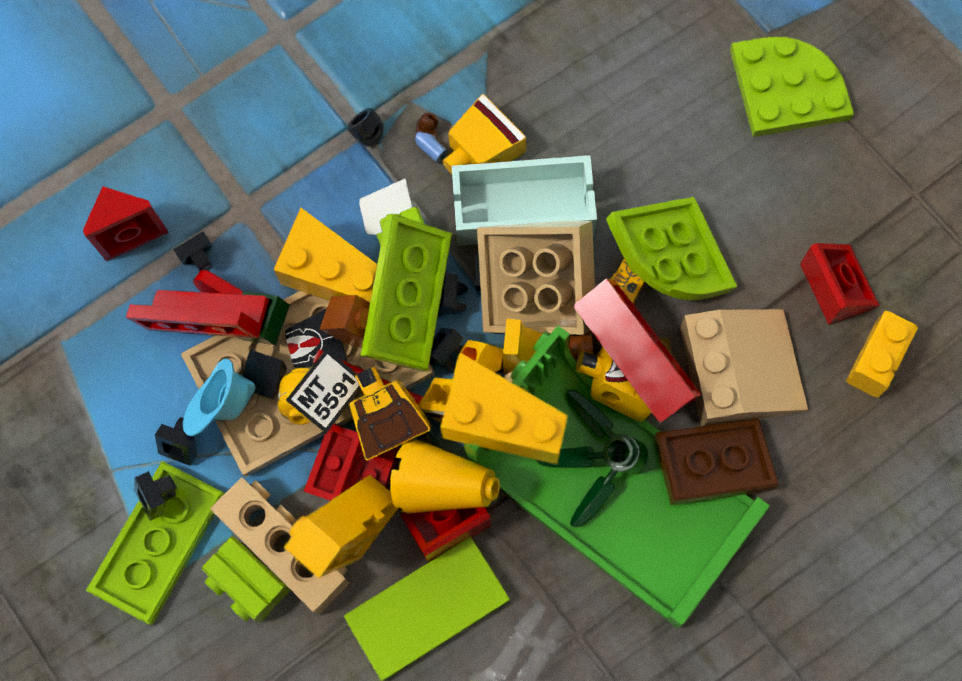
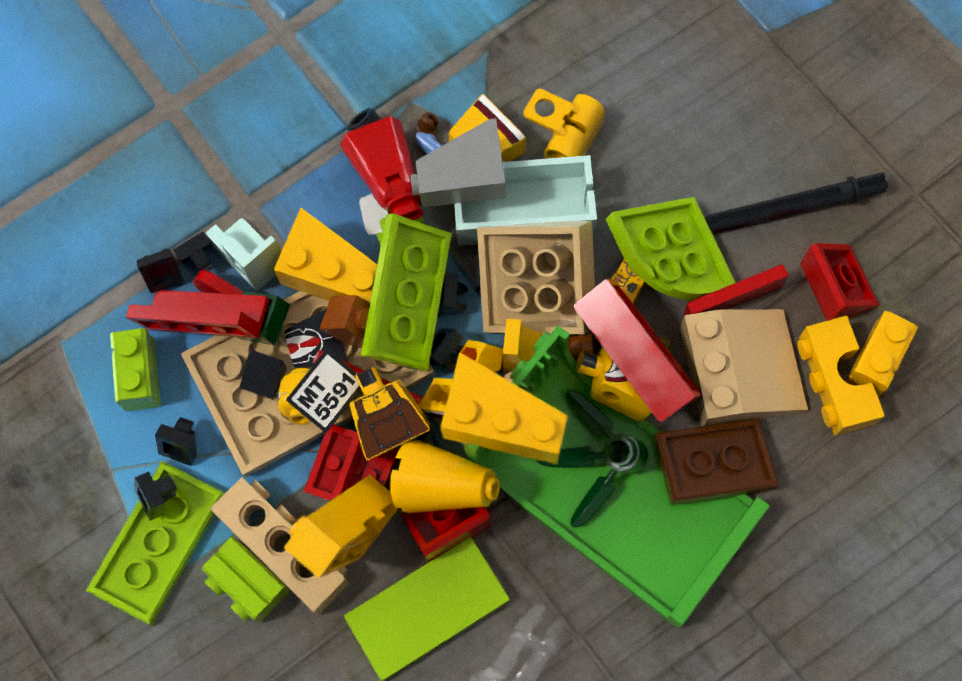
red slope [83,186,169,261] -> none
medium azure piece [183,359,255,436] -> none
lime plate [730,37,854,137] -> none
none -> lime brick [110,328,161,411]
none -> black tile [137,248,184,294]
none -> light aqua panel [205,218,281,292]
none -> red piece [340,116,423,220]
none -> light grey slope [410,118,506,208]
none -> yellow piece [524,88,605,159]
none -> red tile [683,264,789,317]
none -> black axle [705,172,888,235]
none -> yellow arch [797,316,885,436]

